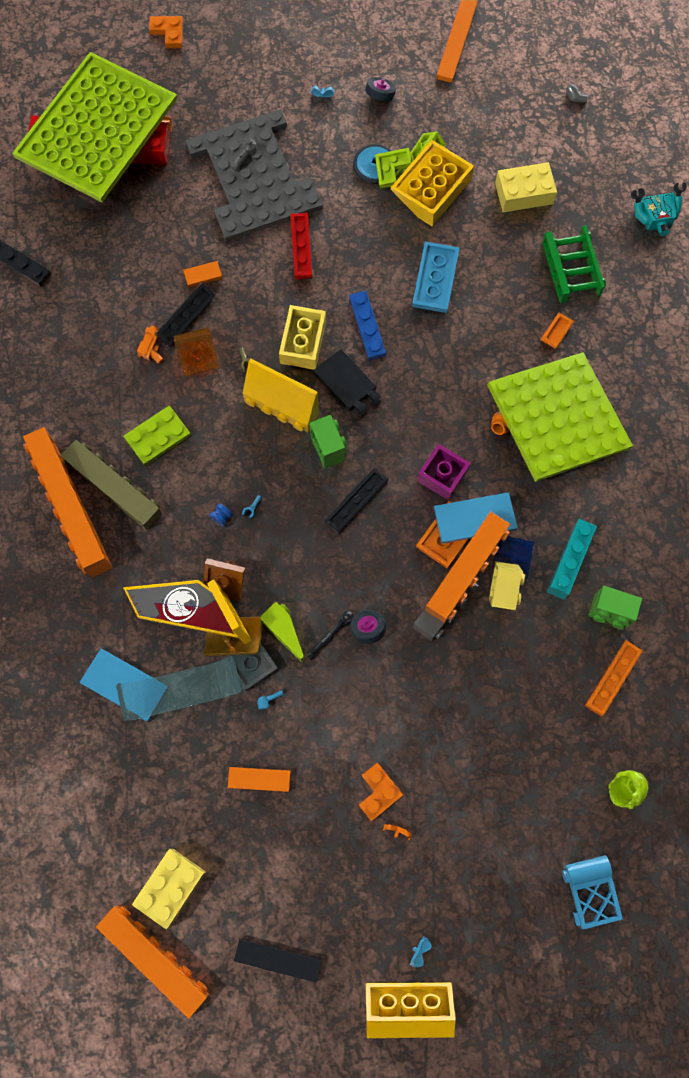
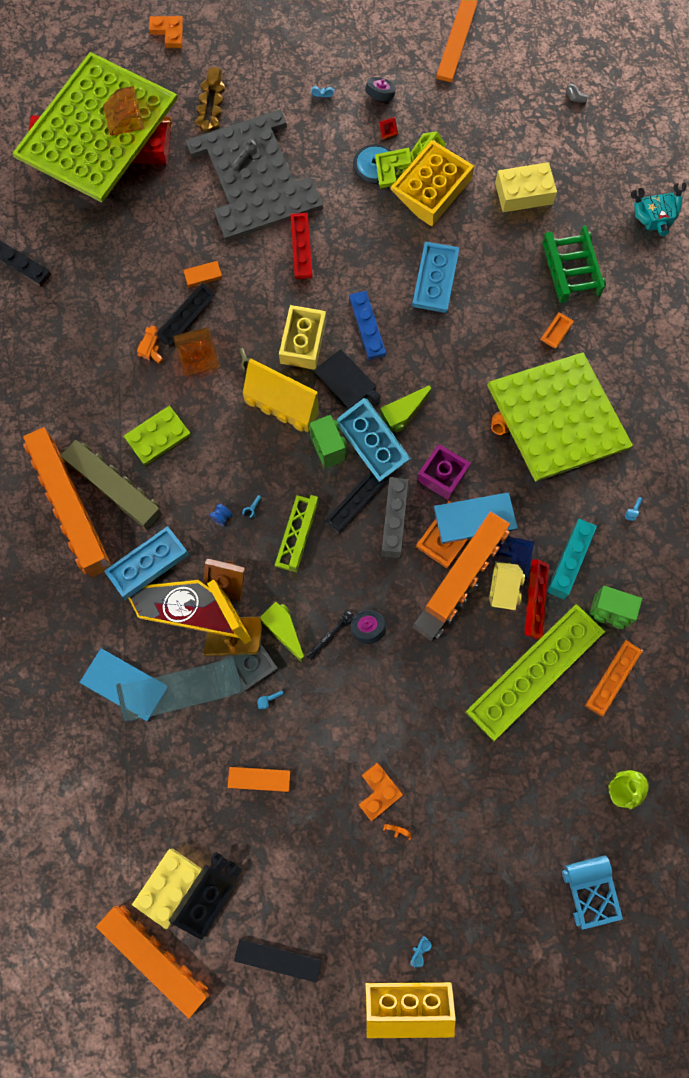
none -> clear orange slope [103,86,145,136]
none -> dark azure plate [104,526,189,600]
none -> black tile [168,852,242,940]
none -> pearl gold sword [195,67,225,132]
none -> lime fence [275,495,318,573]
none -> medium azure slope [336,398,411,482]
none -> red slope [379,117,398,139]
none -> lime slope [380,385,431,433]
none -> dark grey brick [381,477,408,559]
none -> lime plate [465,604,605,742]
none -> red plate [524,559,549,640]
none -> dark azure hand [625,497,643,521]

